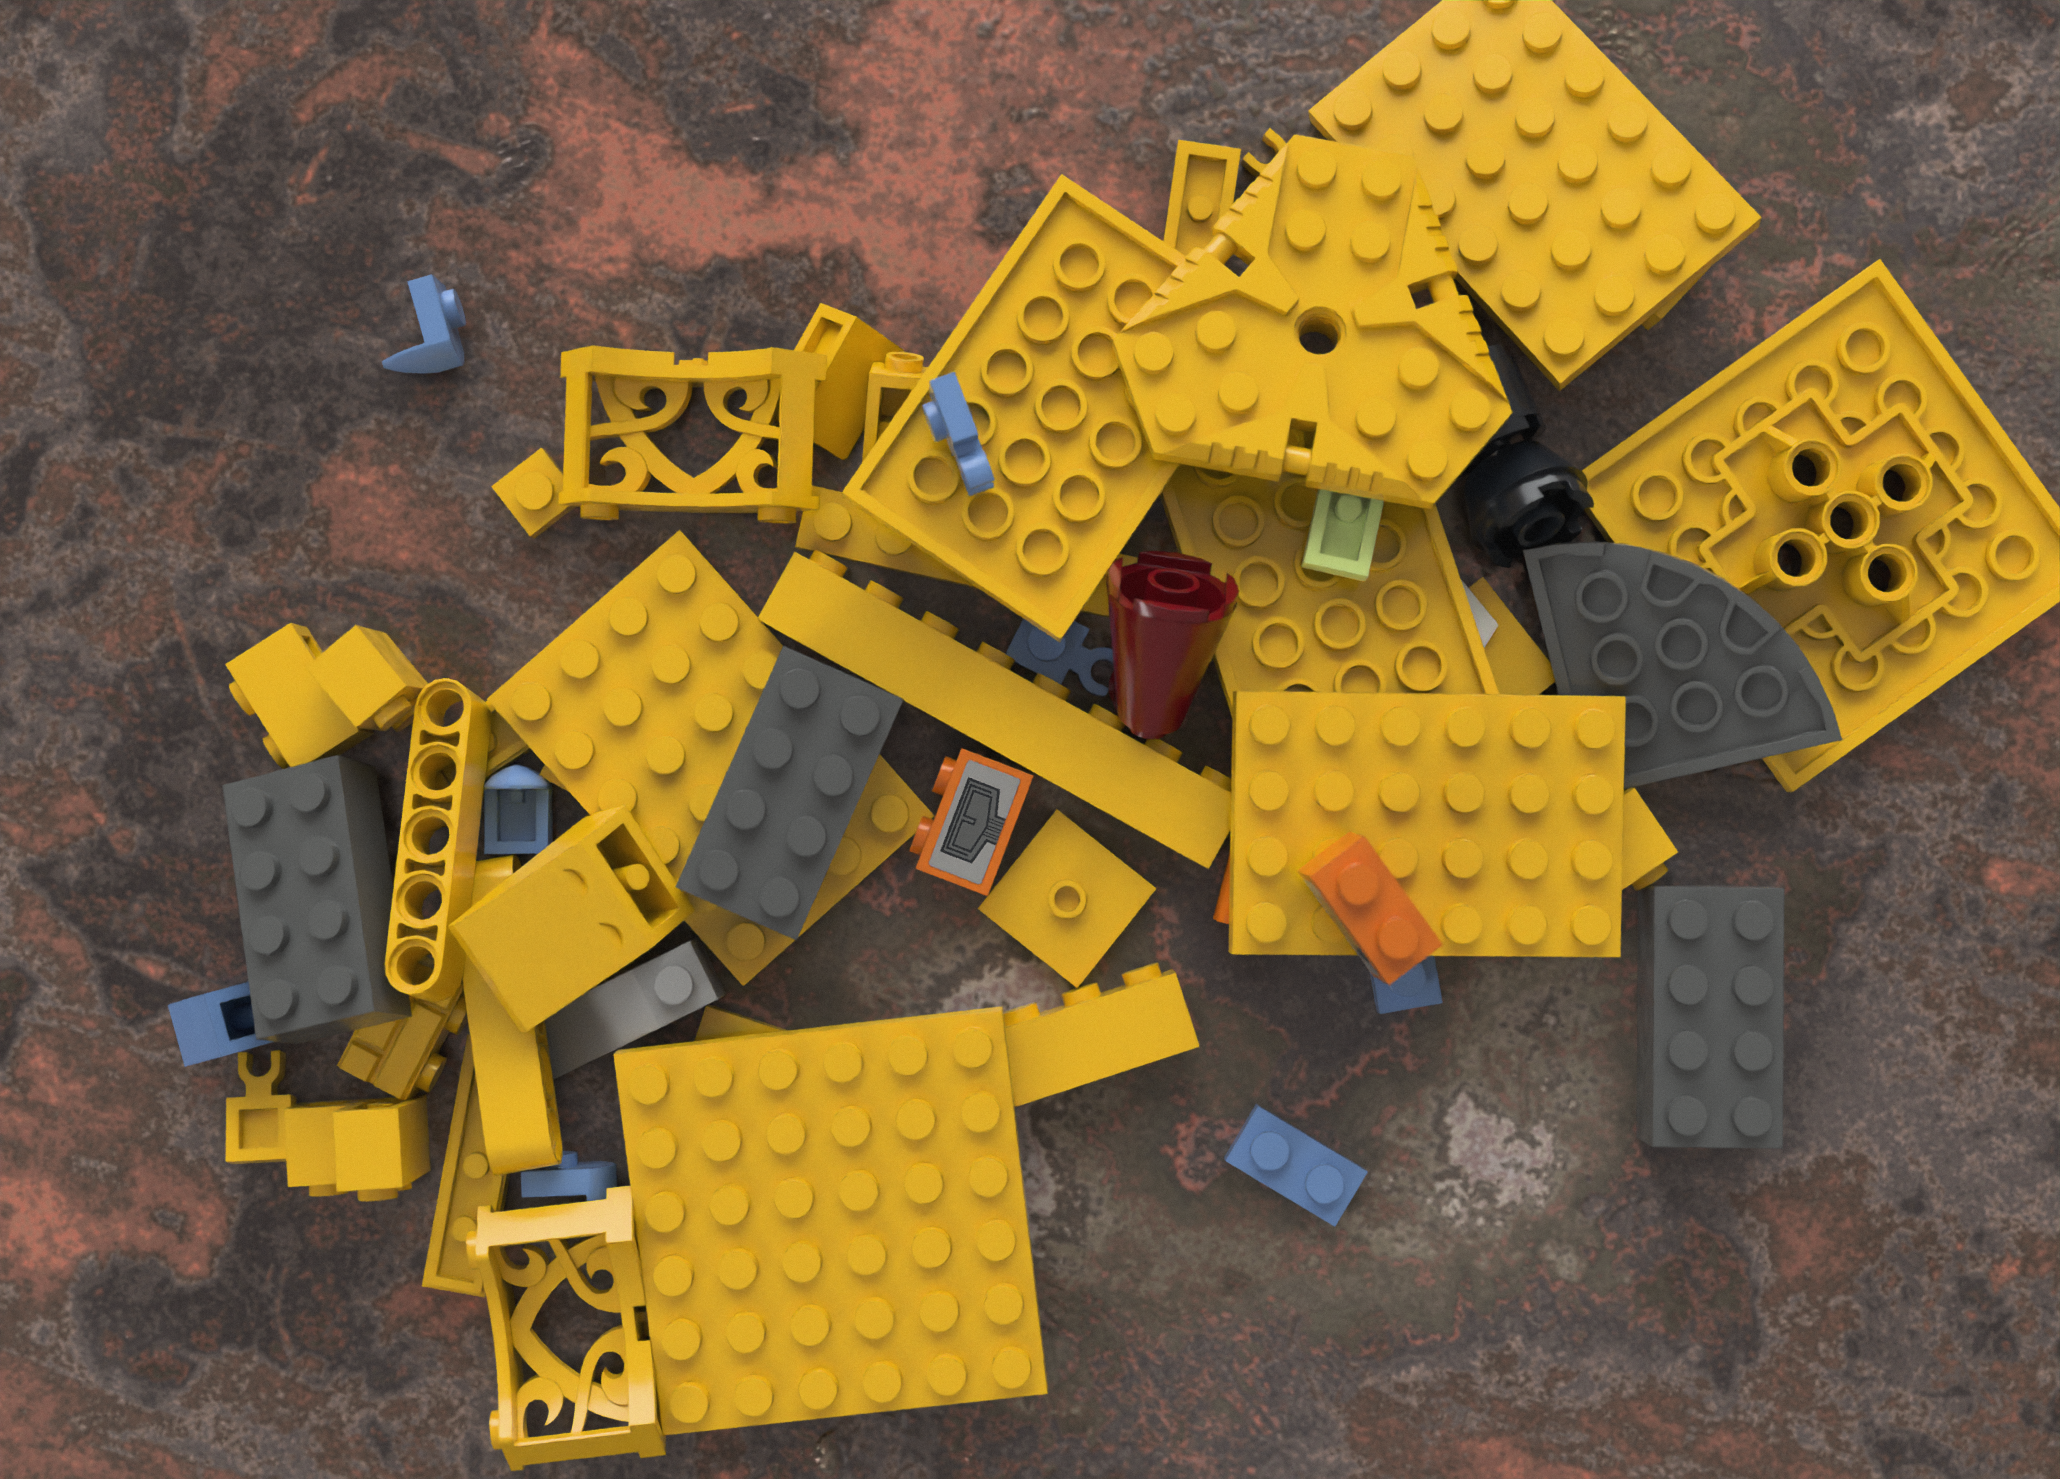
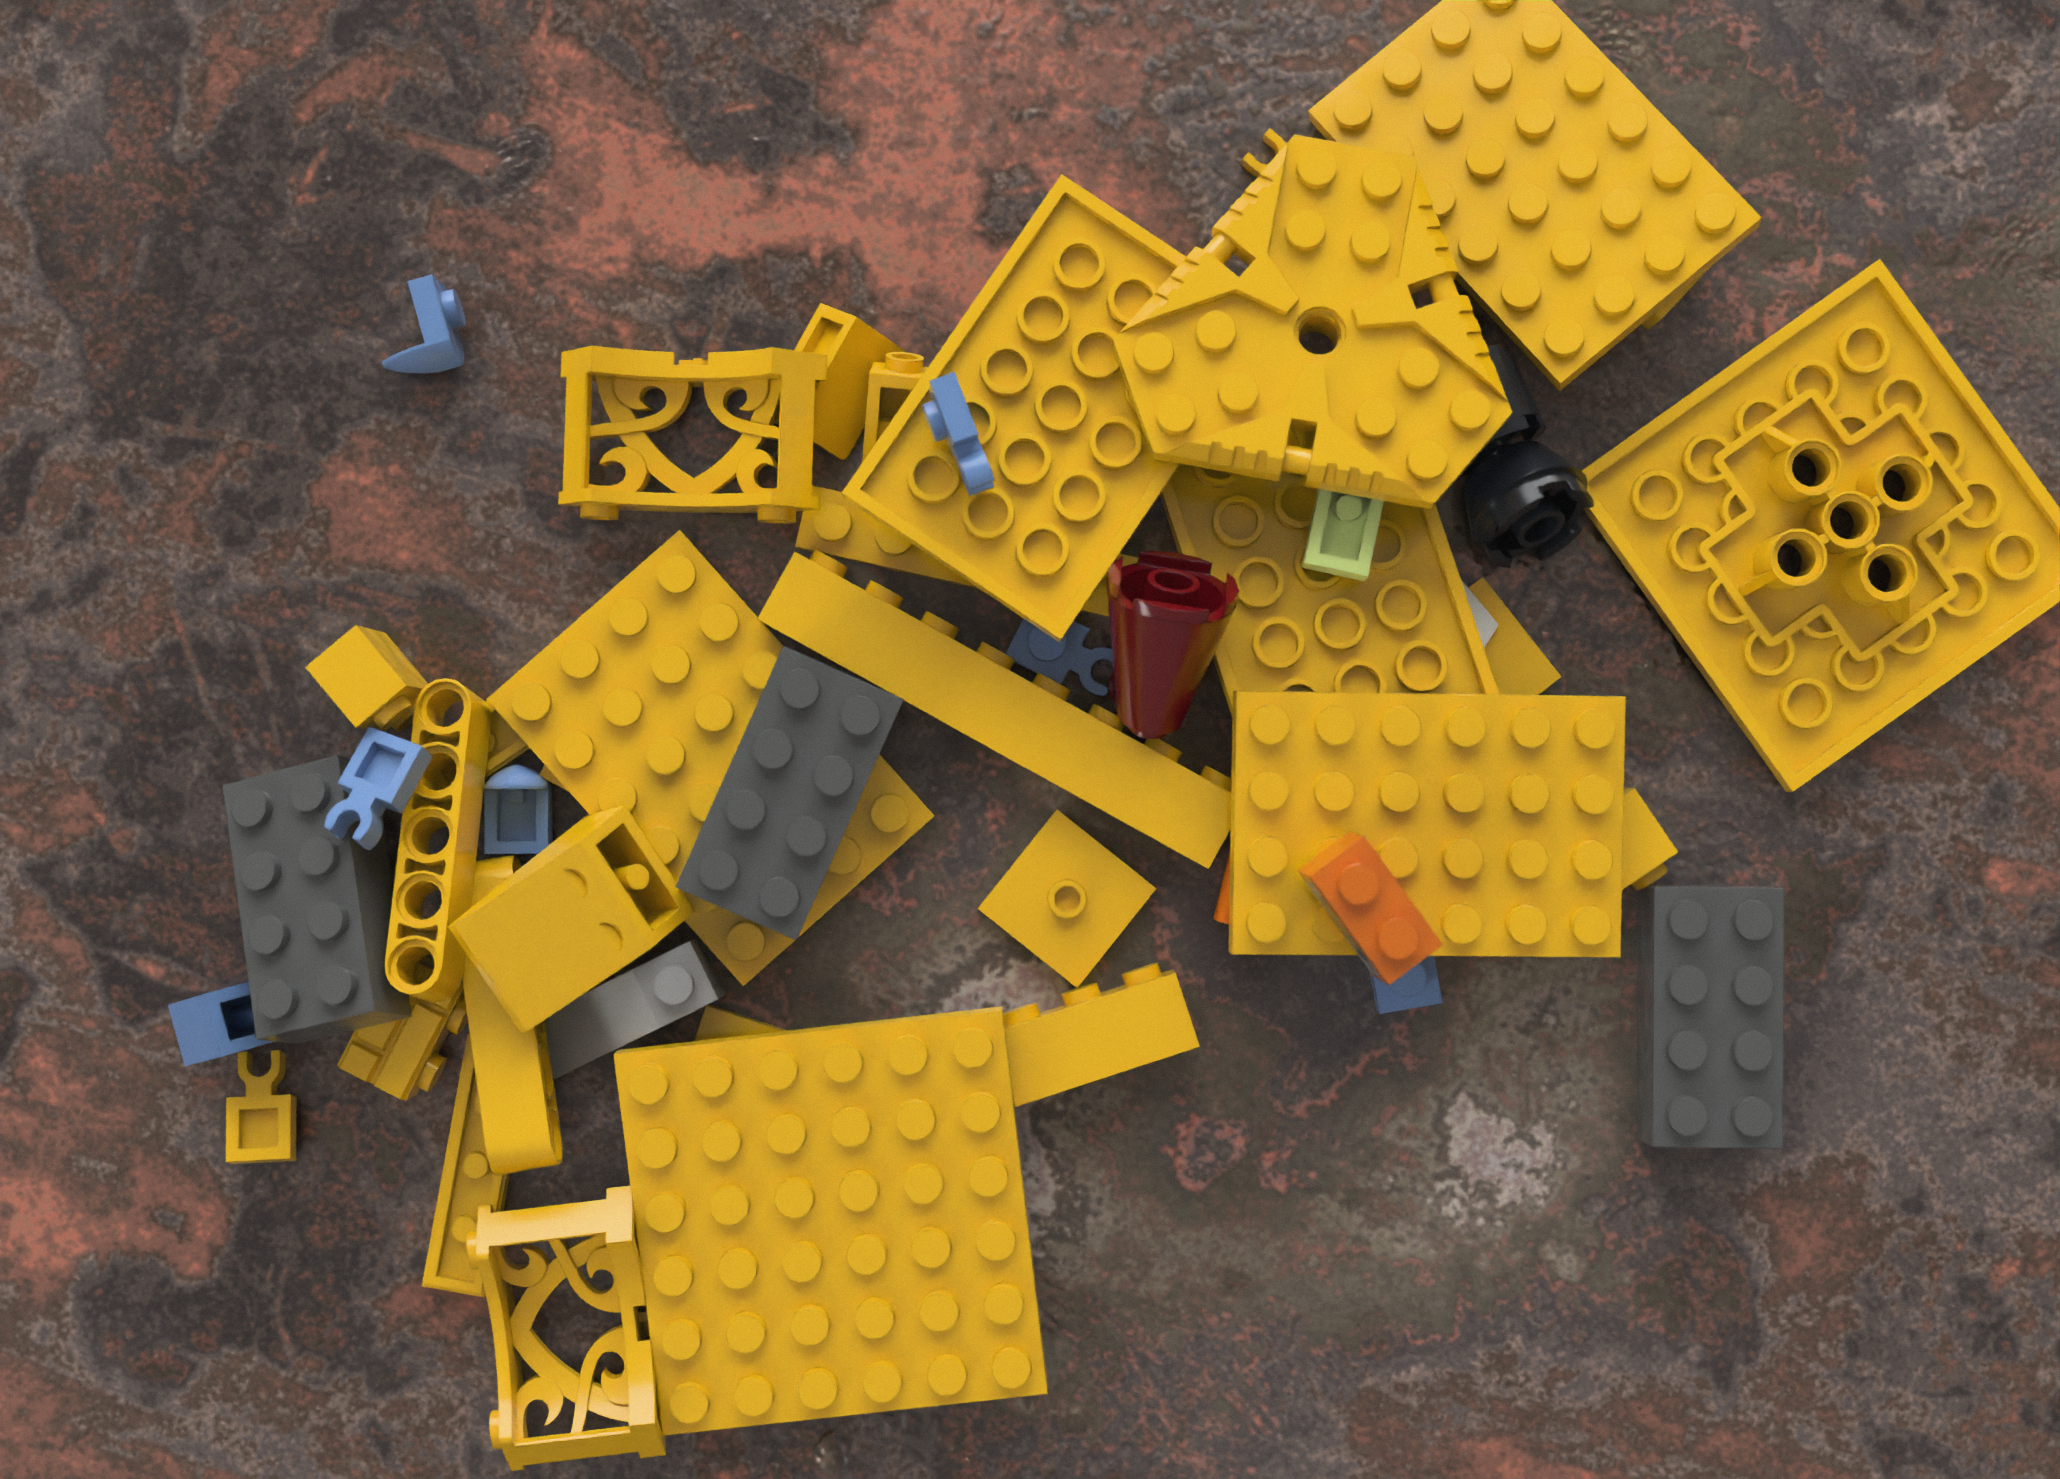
yellow brick [225,623,374,769] -> none
yellow brick [284,1095,431,1201] -> none
yellow plate [491,448,575,539] -> none
medium blue plate [521,1151,617,1201] -> none
brick [909,748,1034,896] -> none
yellow plate [1163,140,1241,265] -> none
medium blue plate [1224,1104,1368,1227] -> none
dark grey plate [1523,541,1842,789] -> none
none -> medium blue plate [324,727,433,851]

